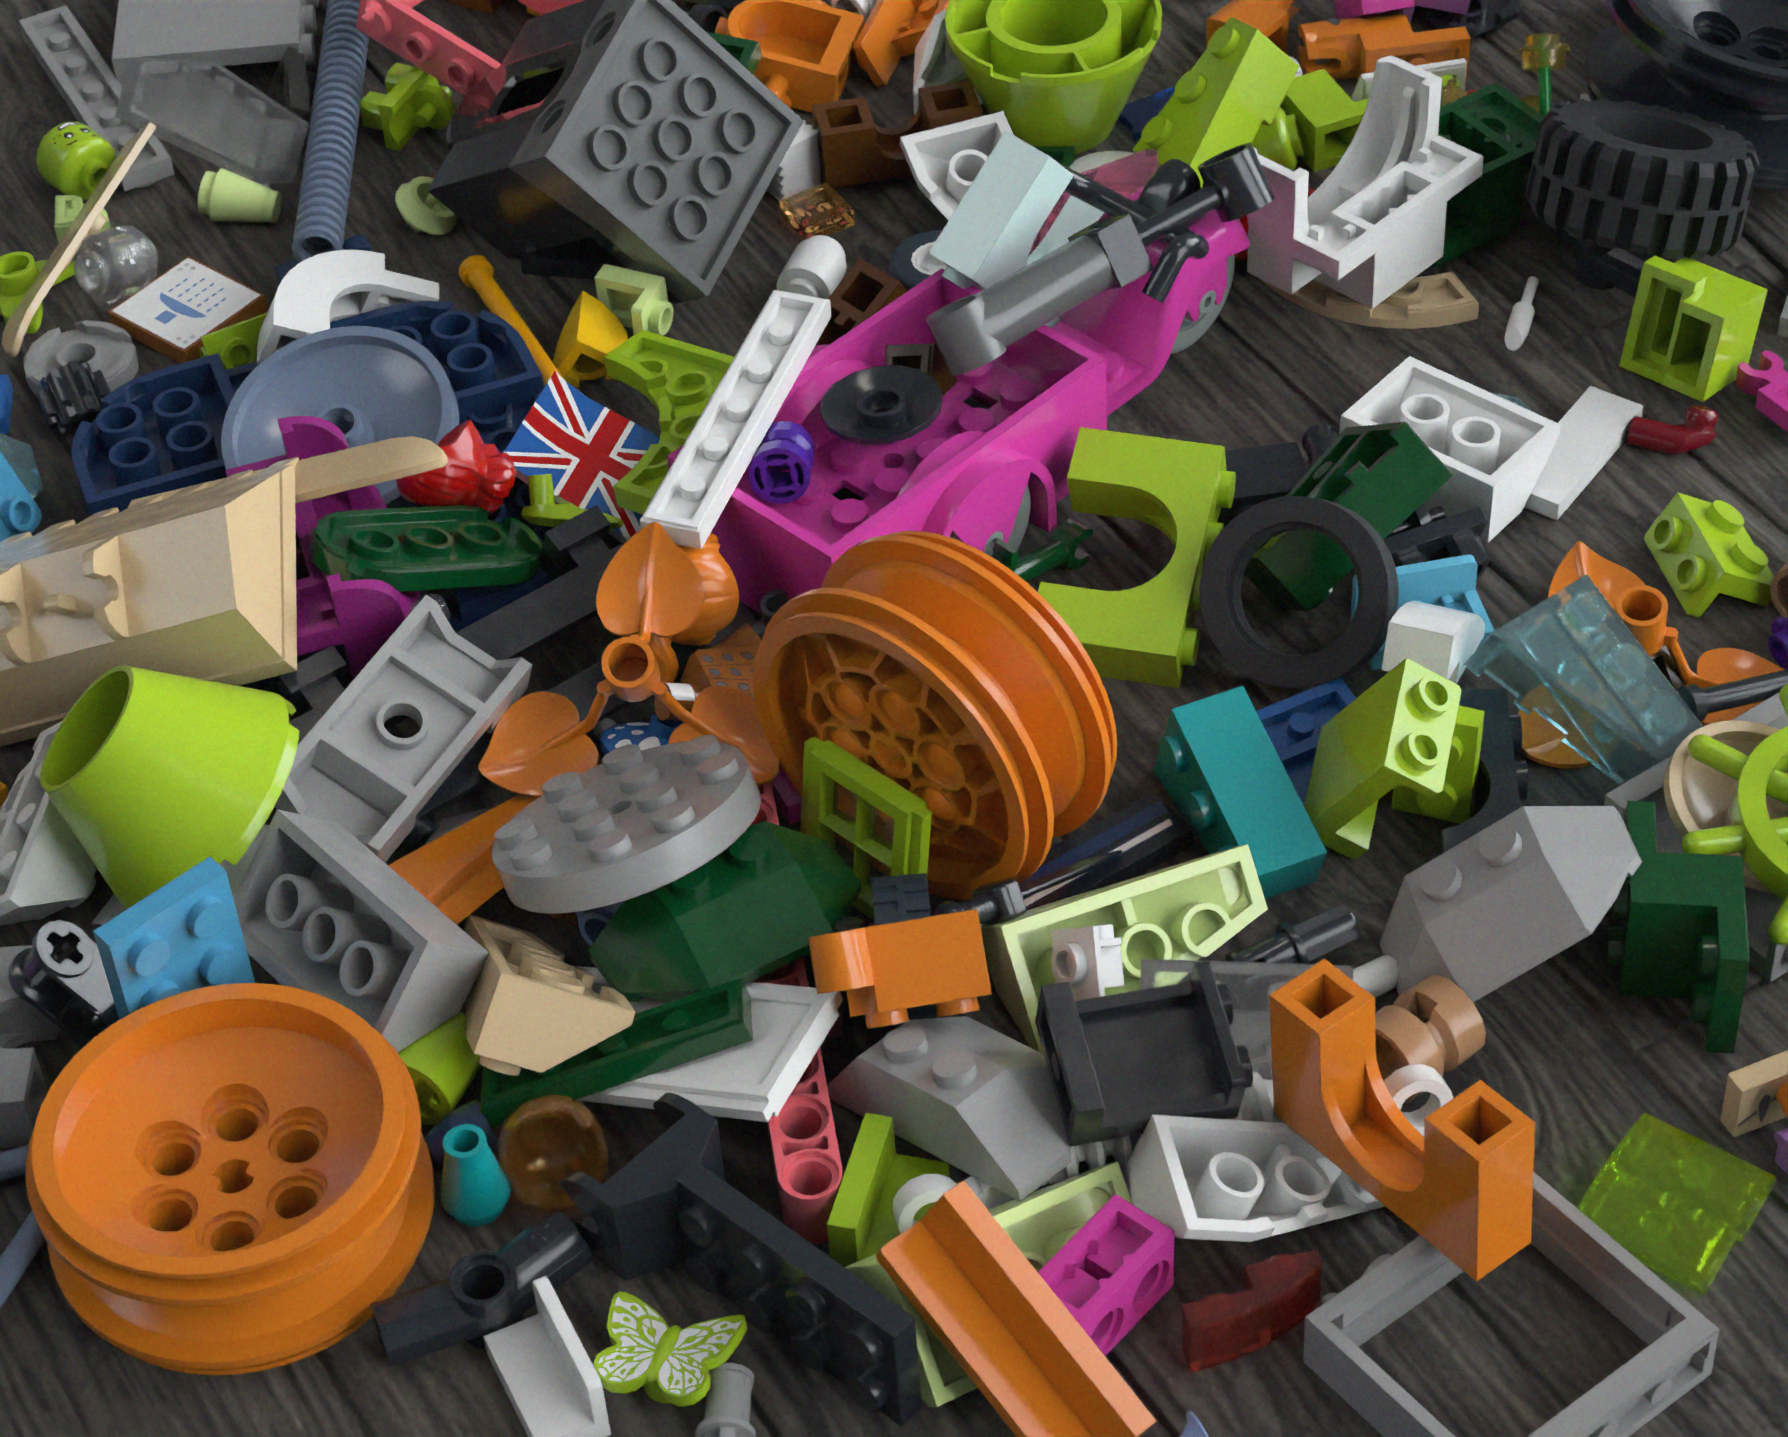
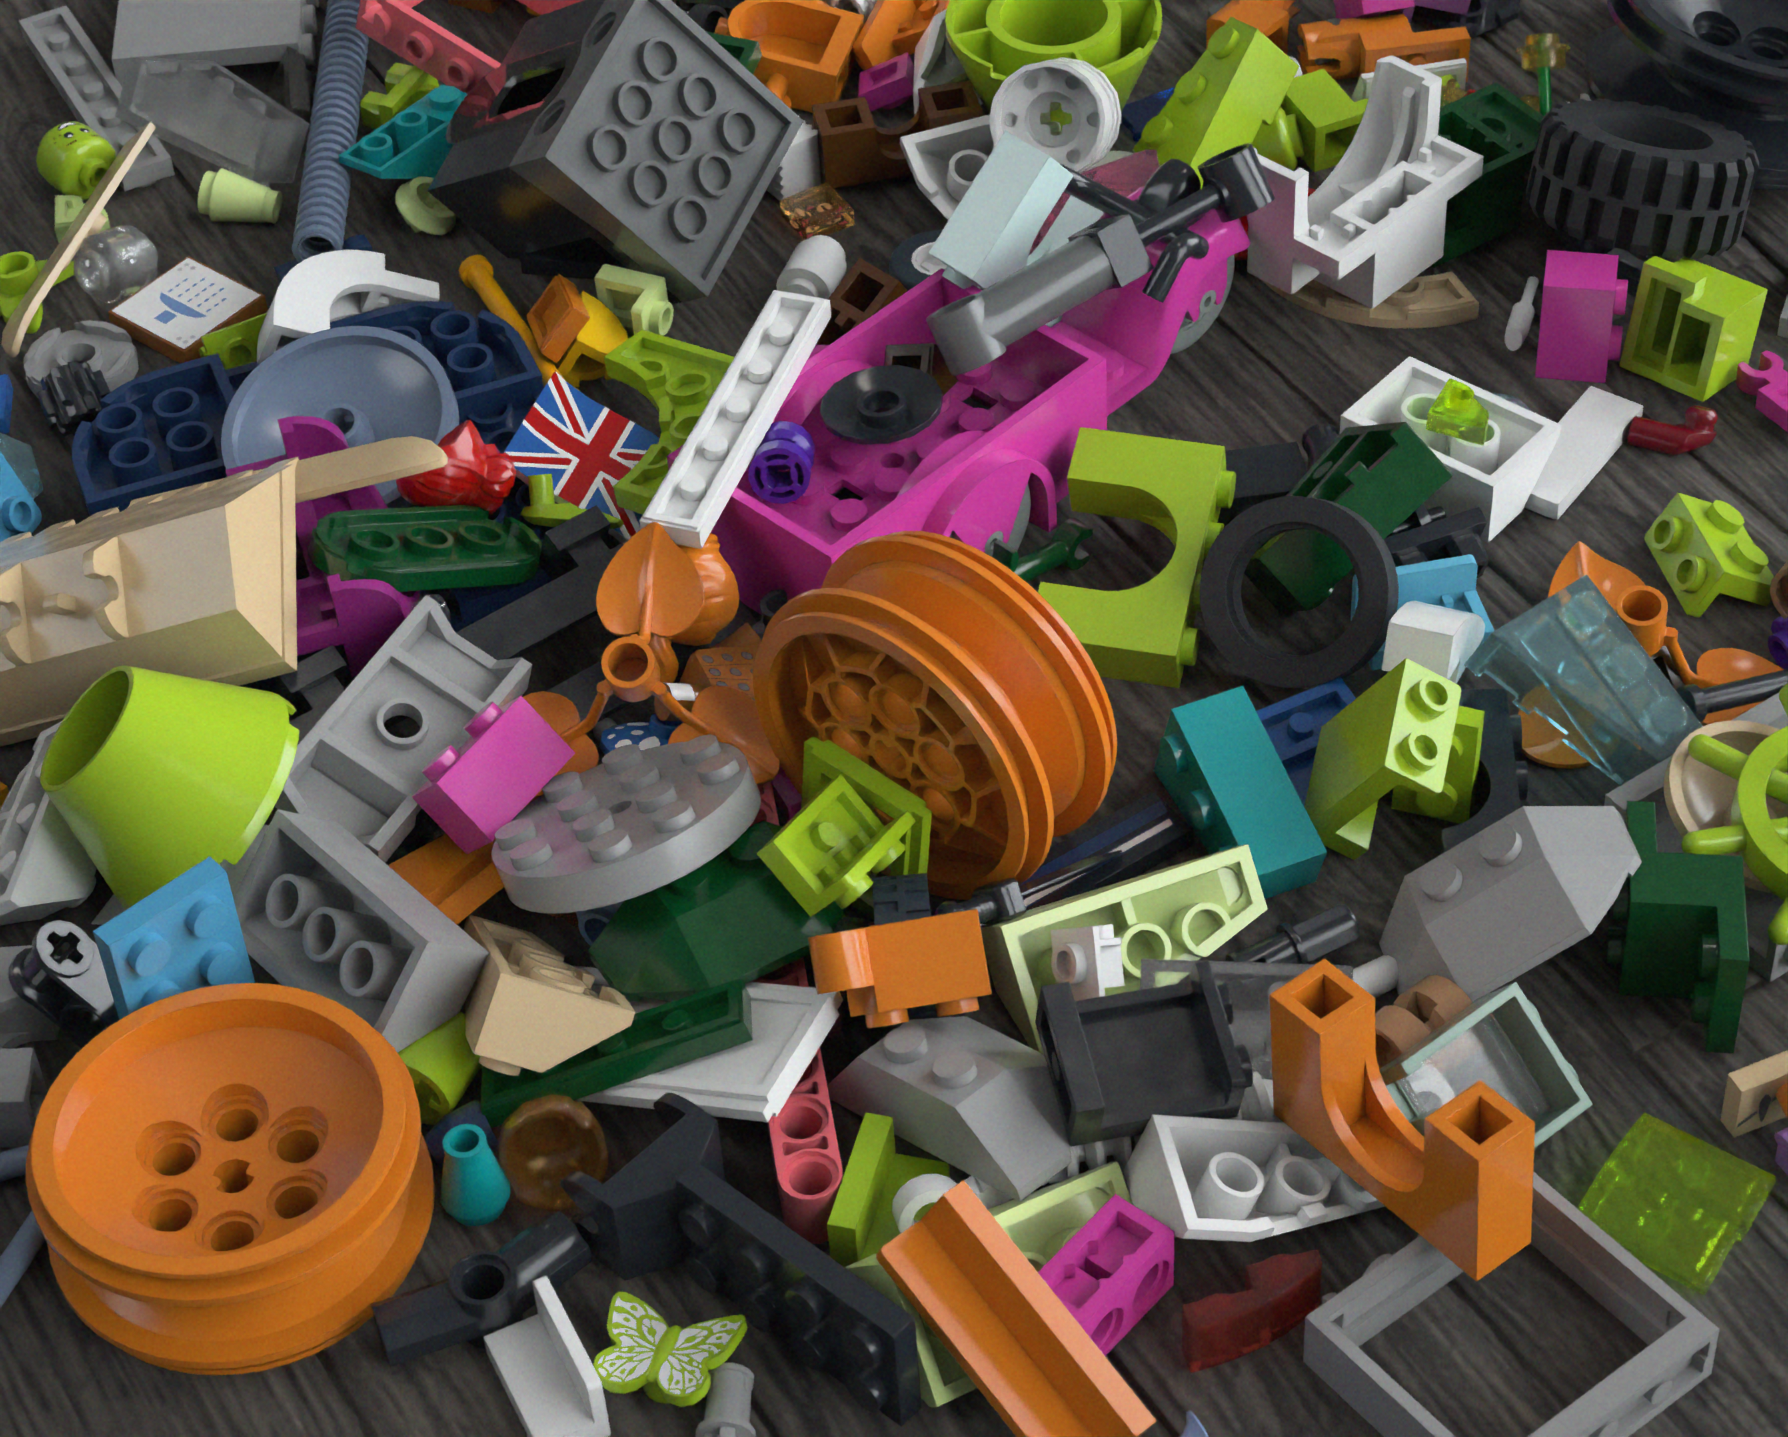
none -> teal slope [338,84,487,179]
none -> dark pink brick [412,696,575,855]
none -> orange tile [526,274,590,363]
none -> lime bracket [757,774,916,917]
none -> dark pink plate [858,53,914,112]
none -> white wheel [989,57,1122,173]
none -> window [1379,982,1593,1148]
none -> clear neon green tile [1426,378,1489,445]
none -> dark pink brick [1535,250,1628,383]

